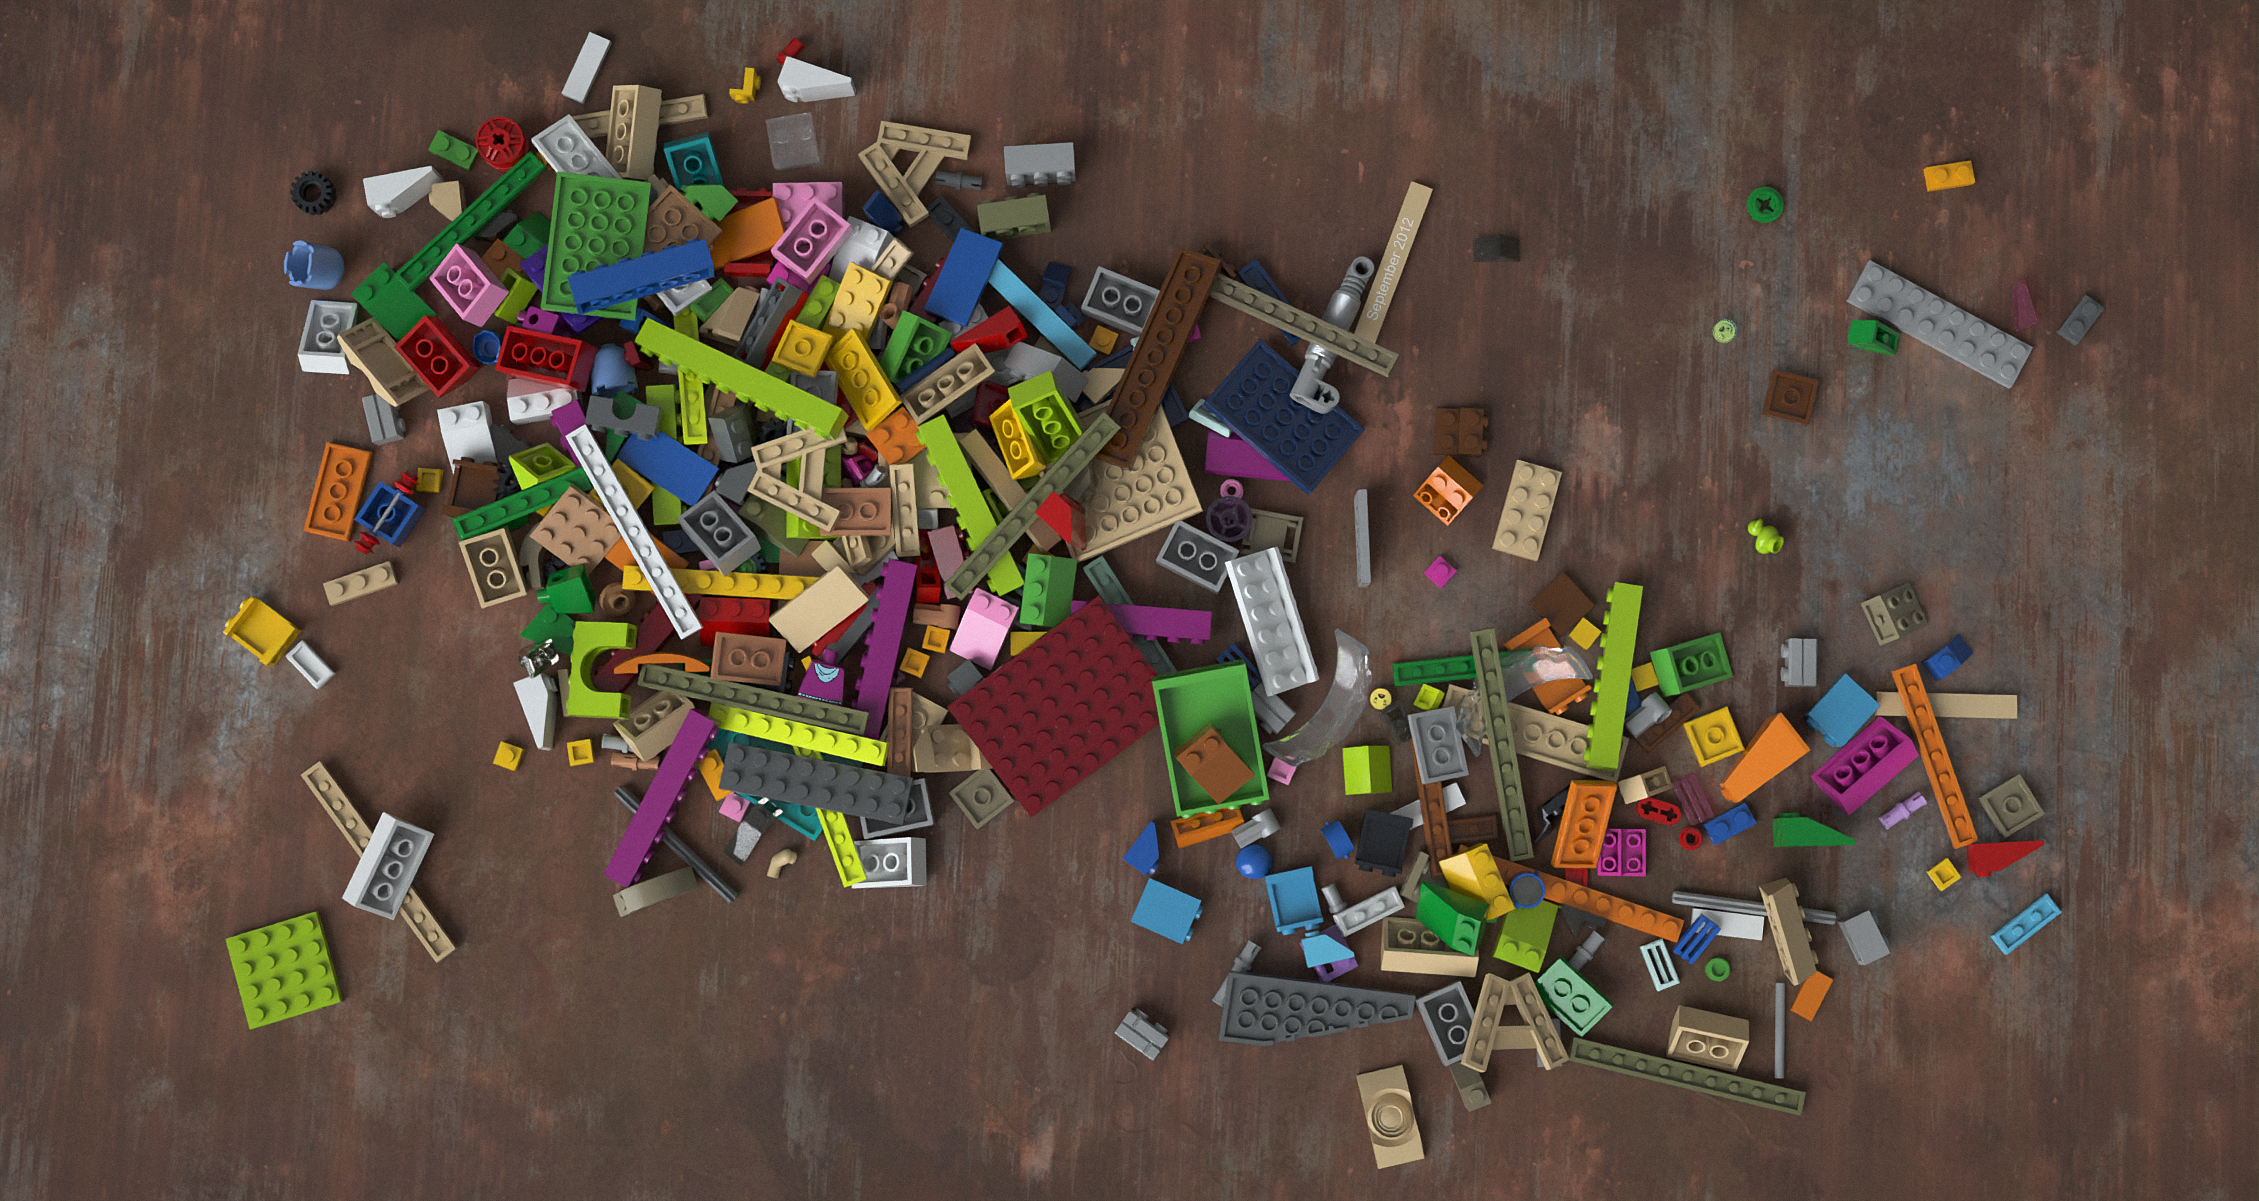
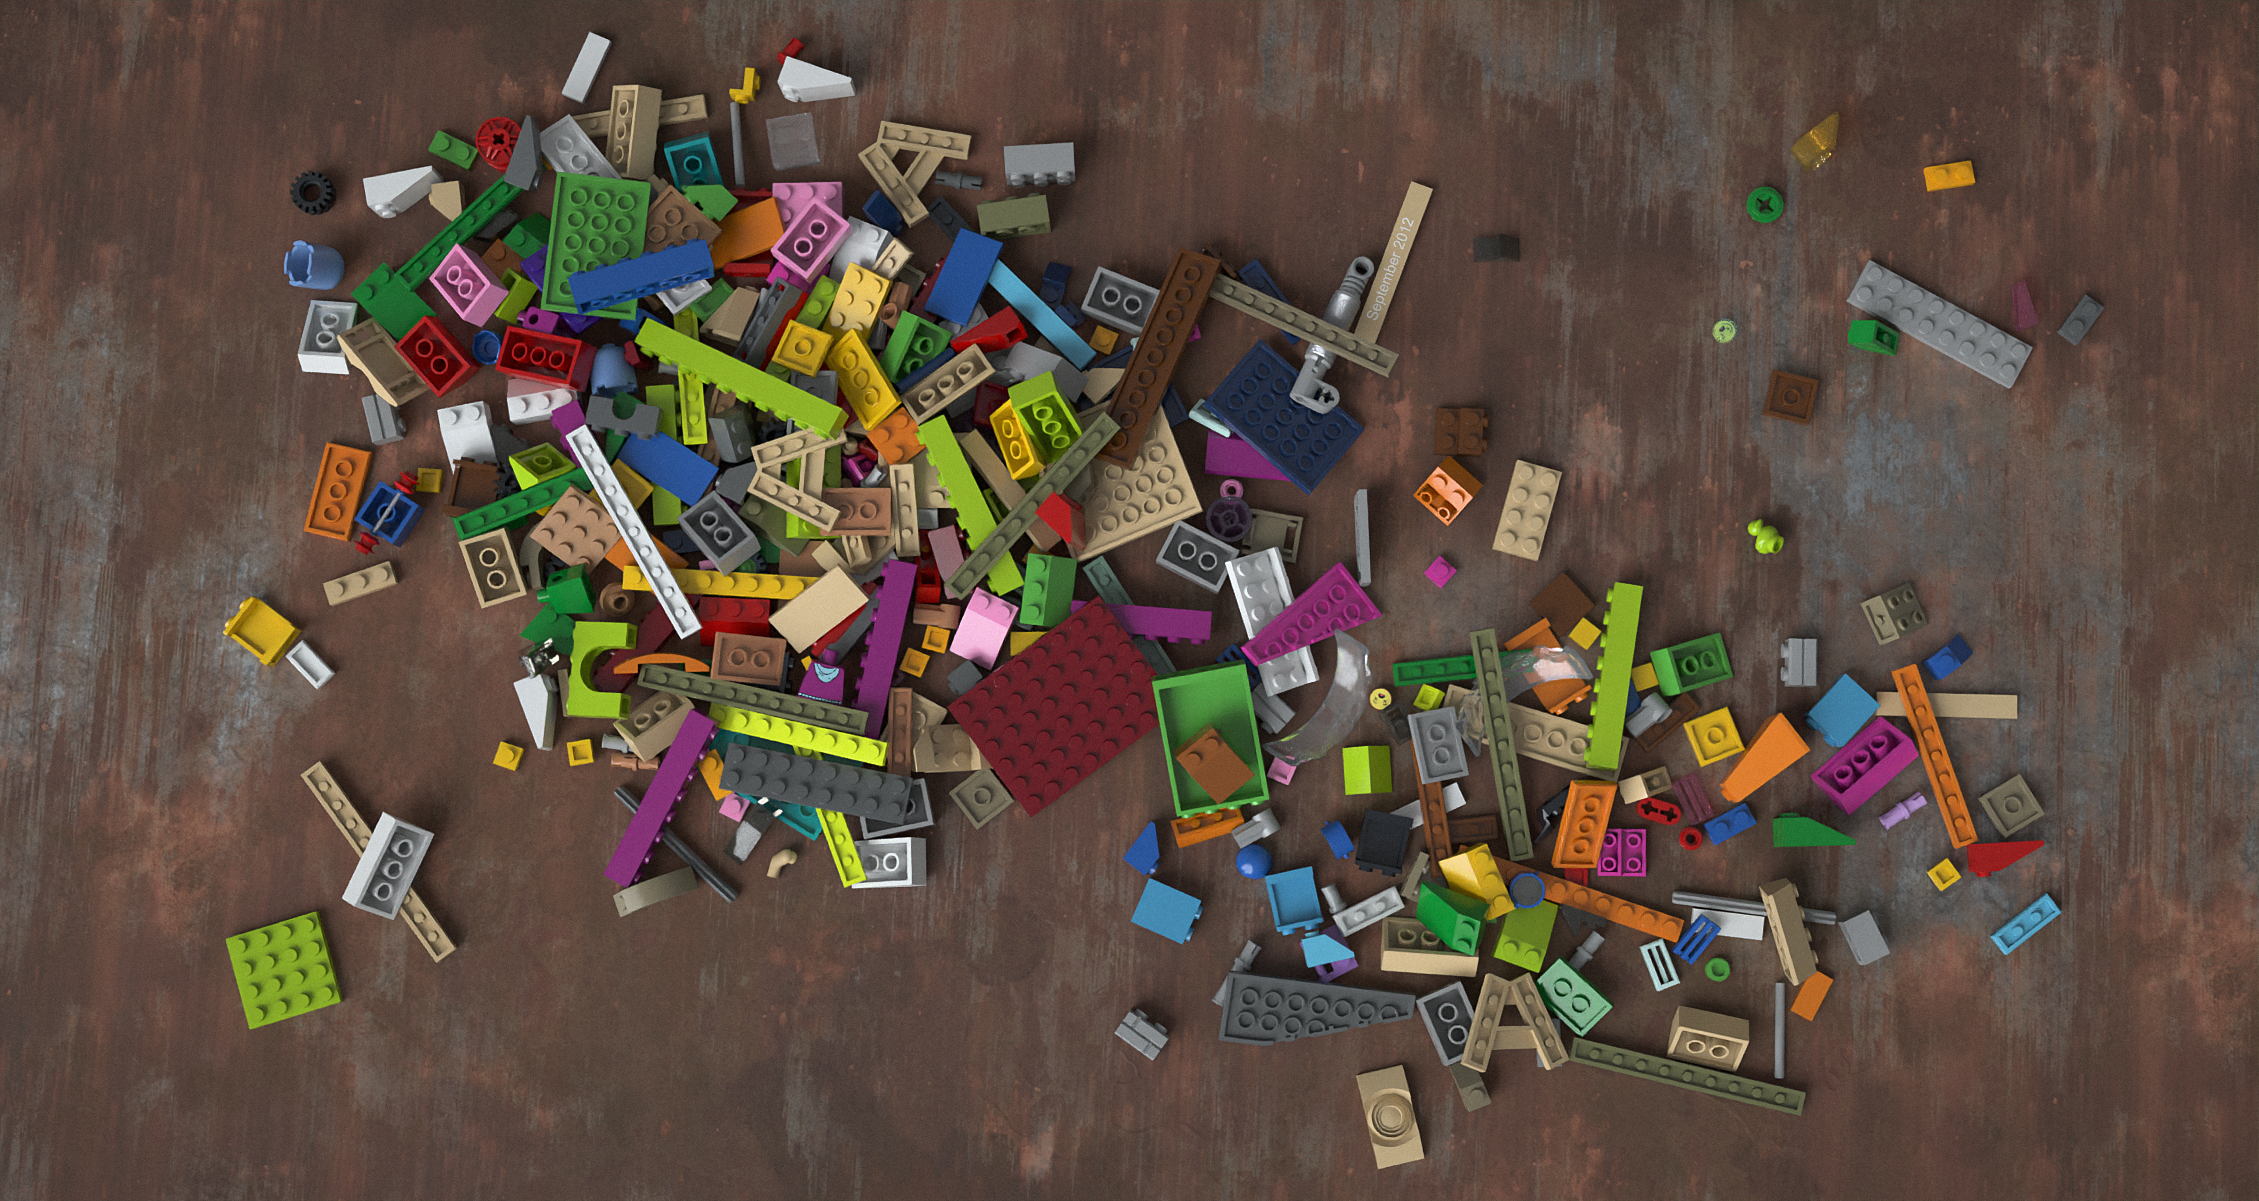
none -> dark grey slope [503,115,544,192]
none -> light grey bar [730,102,745,188]
none -> dark pink wing [1241,562,1383,666]
none -> clear yellow slope [1789,111,1839,172]

